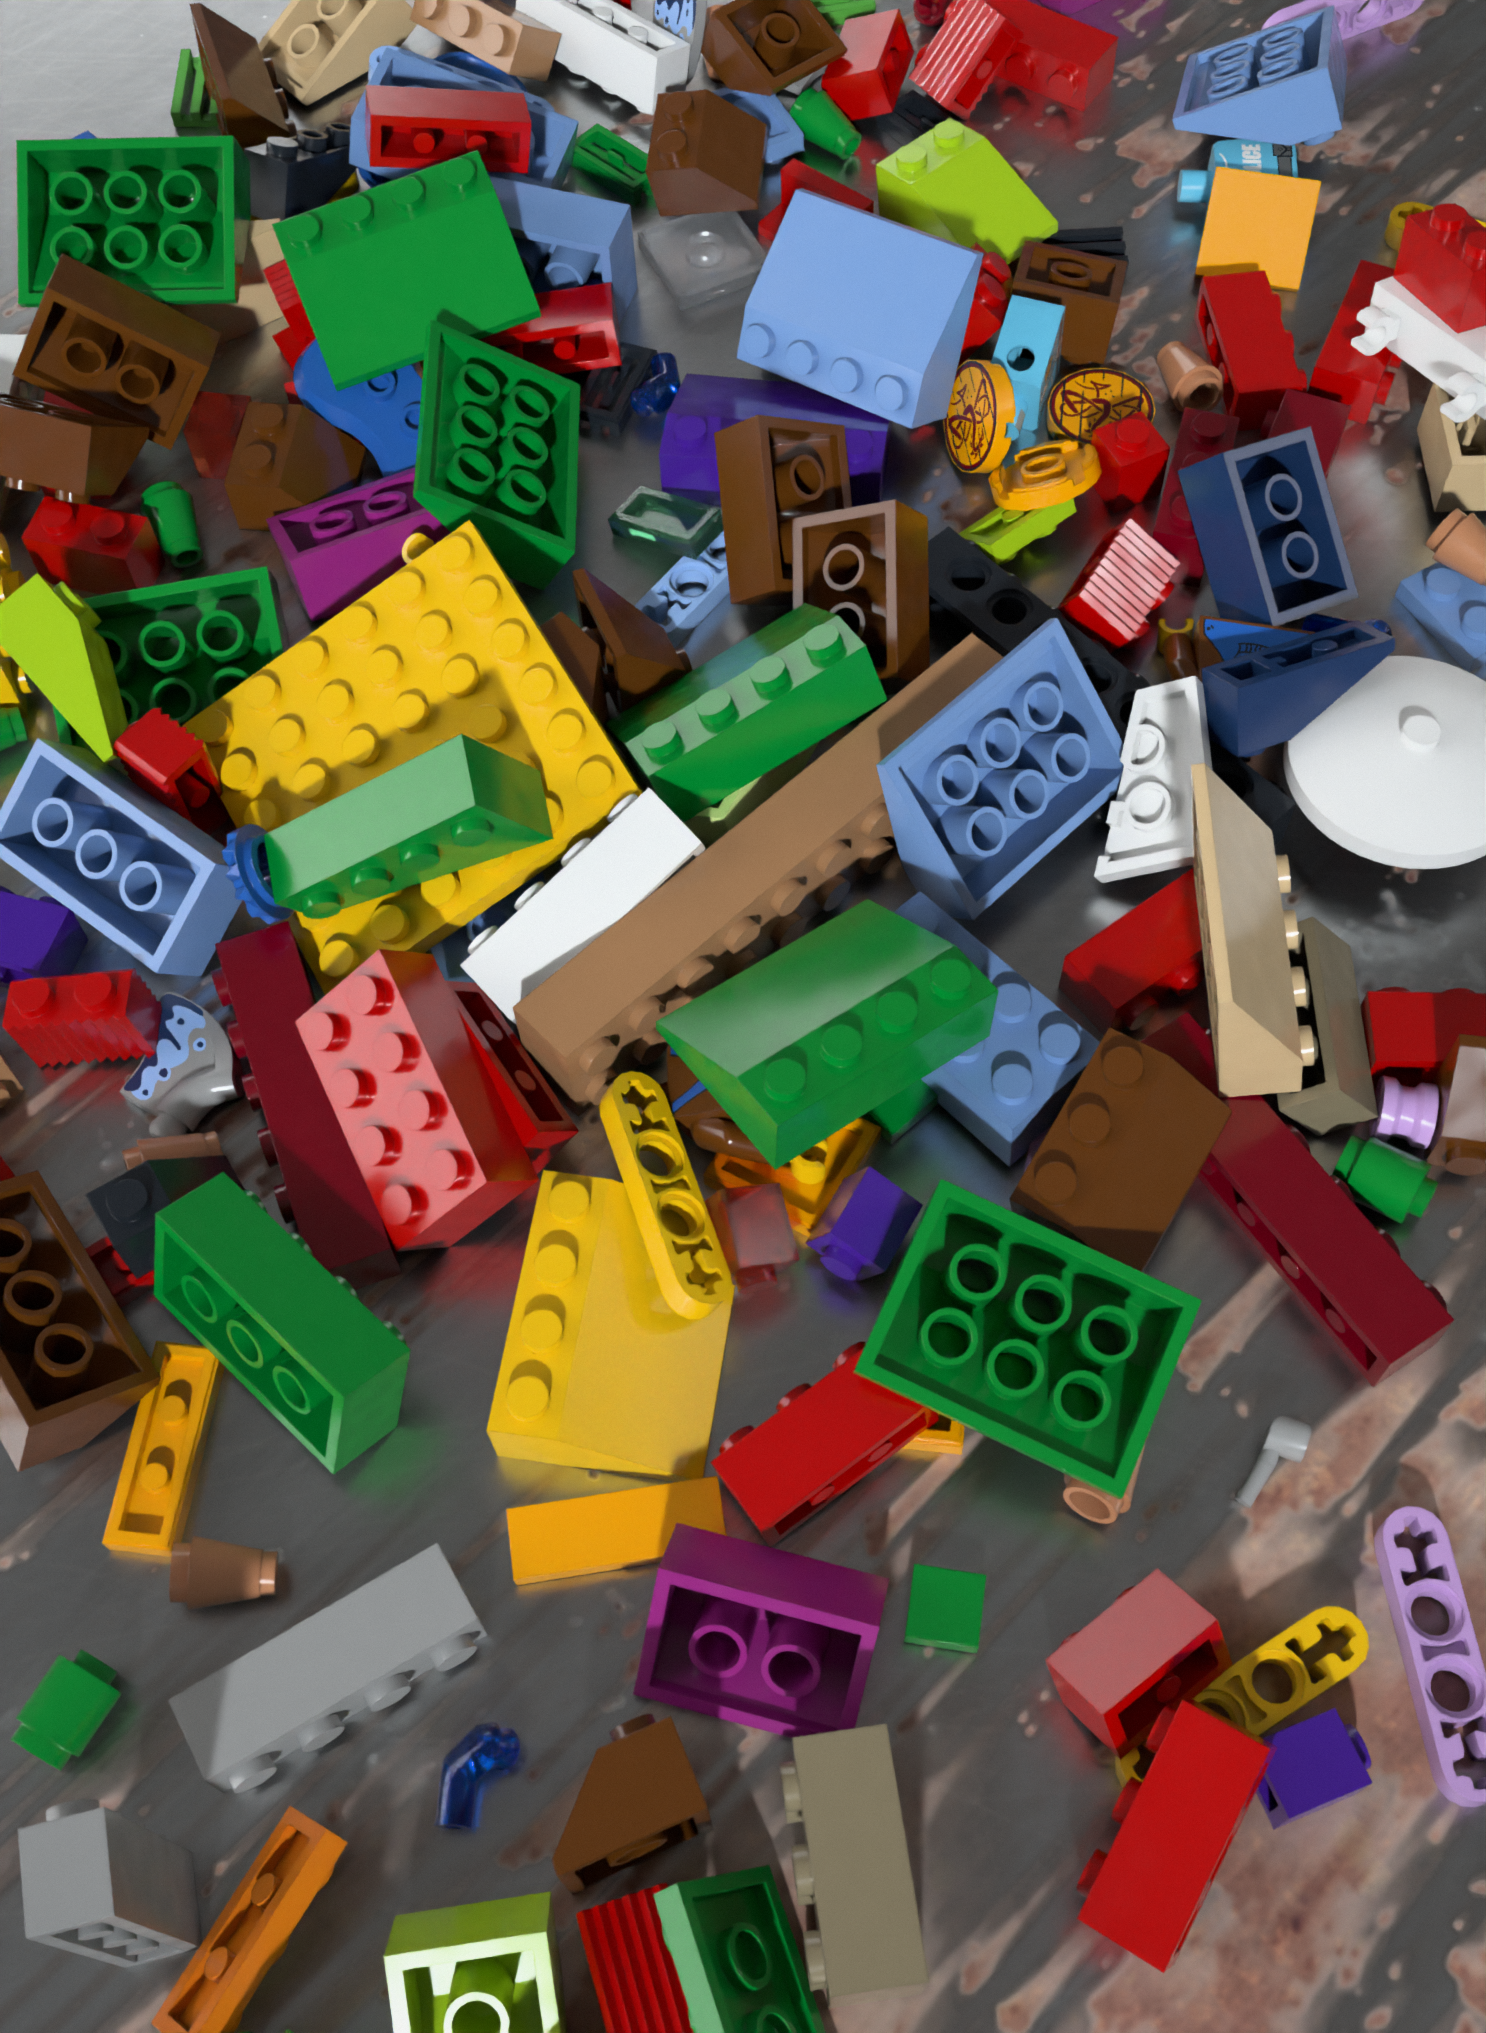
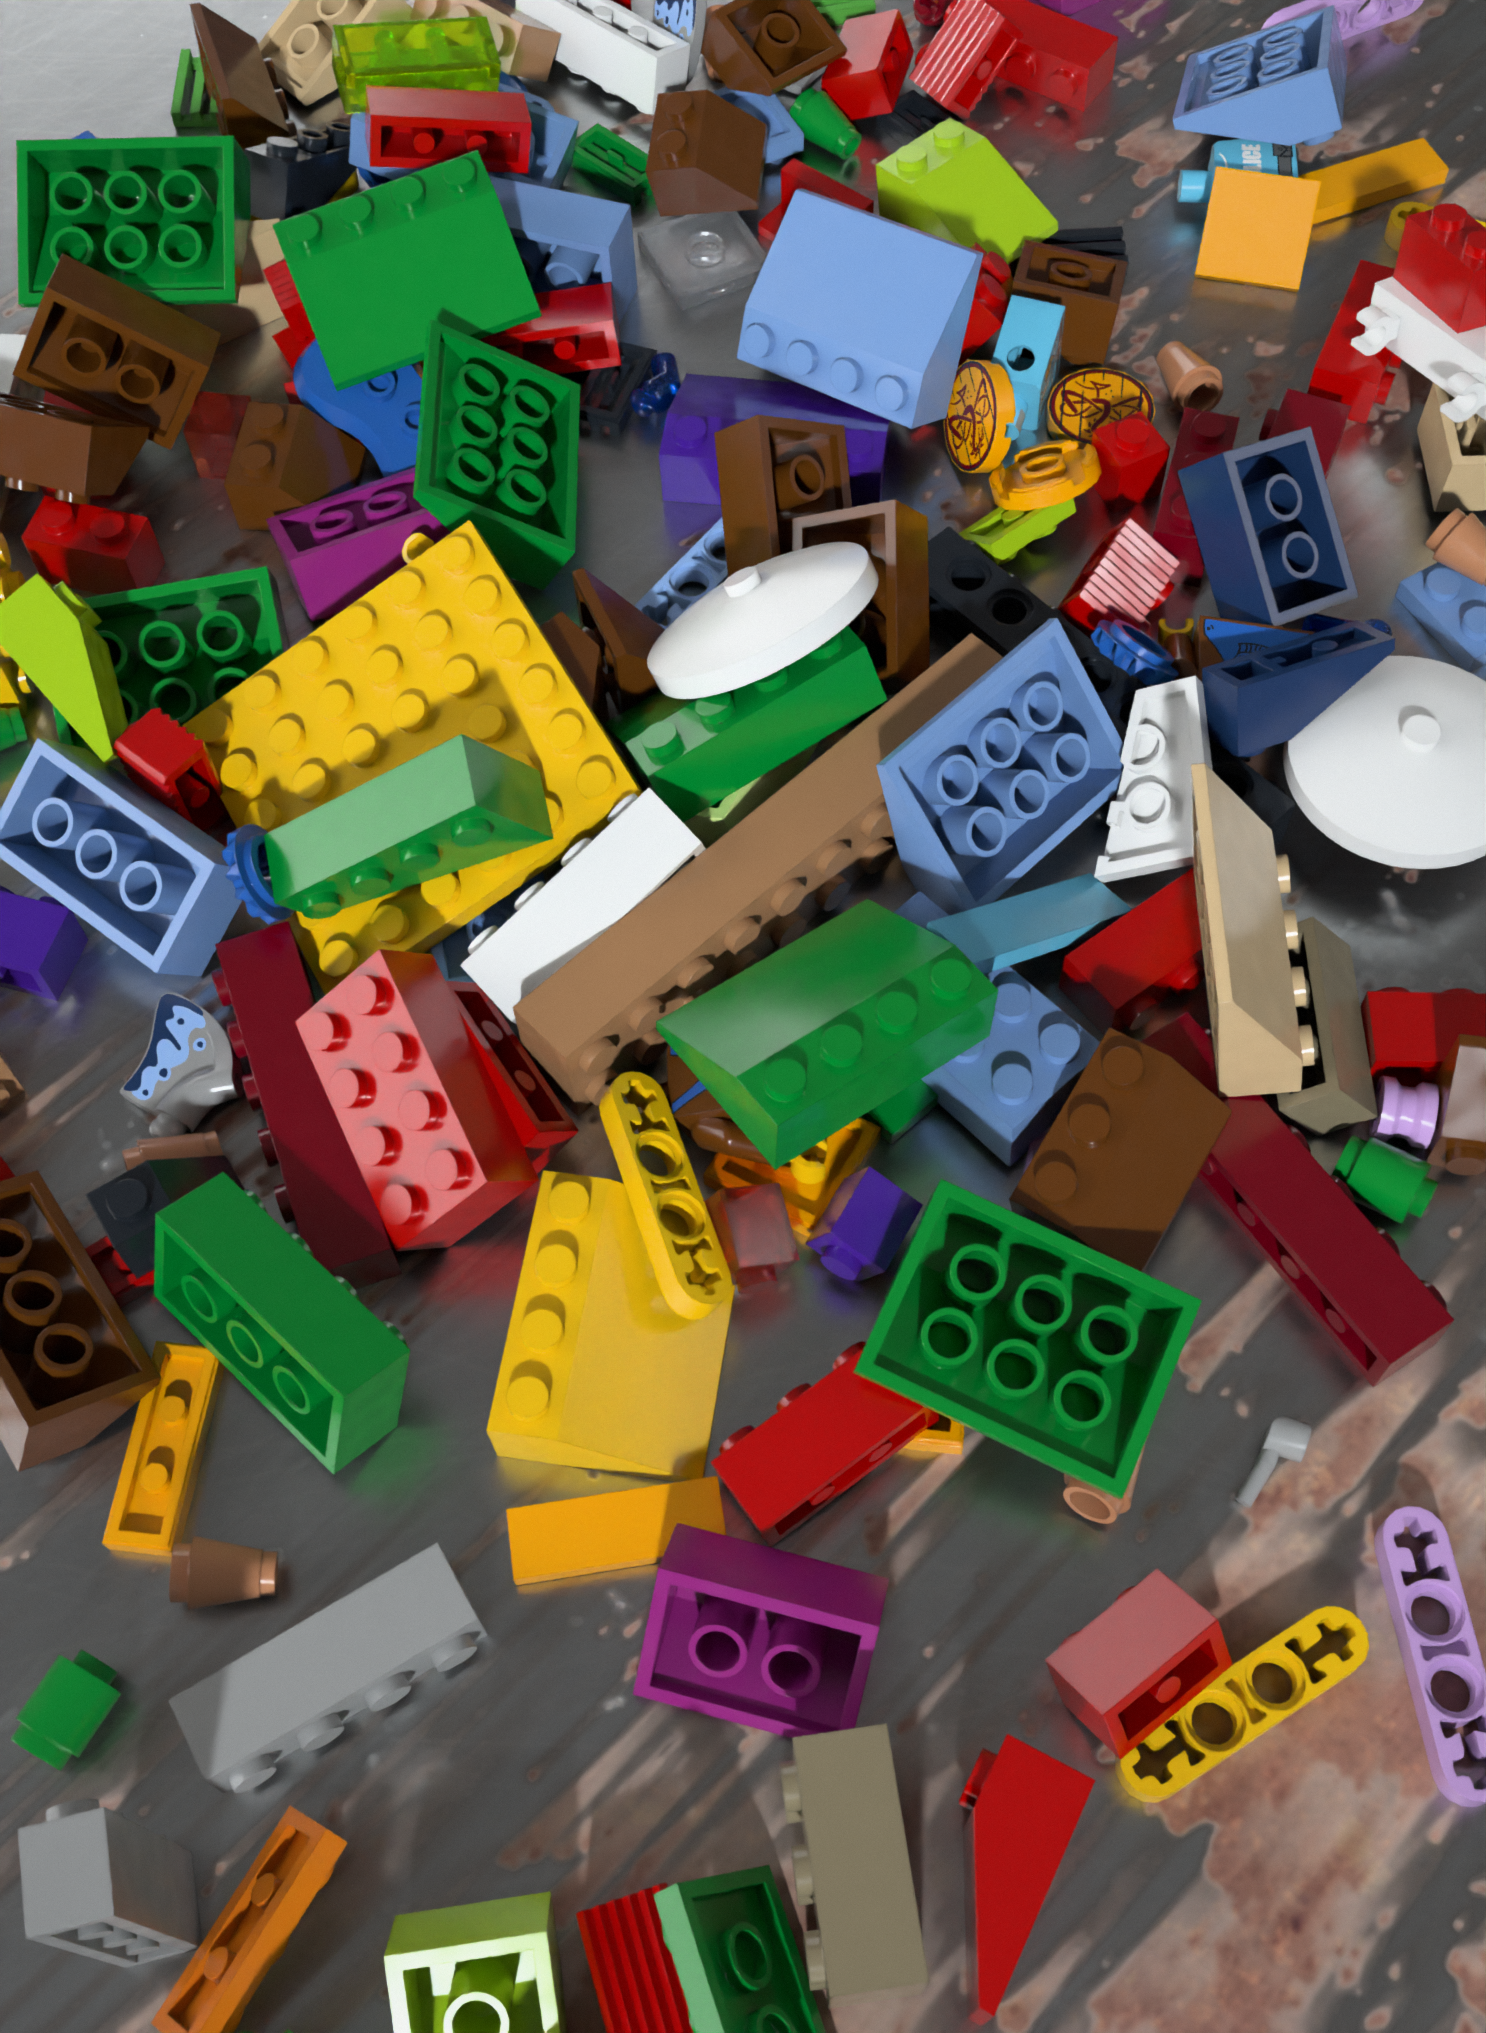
red brick [2,968,162,1068] -> none
green cone [140,481,203,568] -> none
clear blue arm [434,1721,520,1830] -> none
reddish brown slope [551,1714,714,1895] -> none
clear green tile [607,486,724,560] -> none
green tile [904,1563,986,1654] -> none
red brick [1076,1699,1277,1973] -> none
red brick [1194,270,1307,431] -> none
dark purple brick [1256,1708,1373,1830] -> none
none -> clear neon green brick [332,16,501,114]
none -> white dish [647,542,879,699]
none -> medium azure tile [925,873,1132,974]
none -> red slope [958,1734,1095,2026]
none -> blue gear [1091,620,1179,686]
none -> light orange tile [1298,137,1449,224]

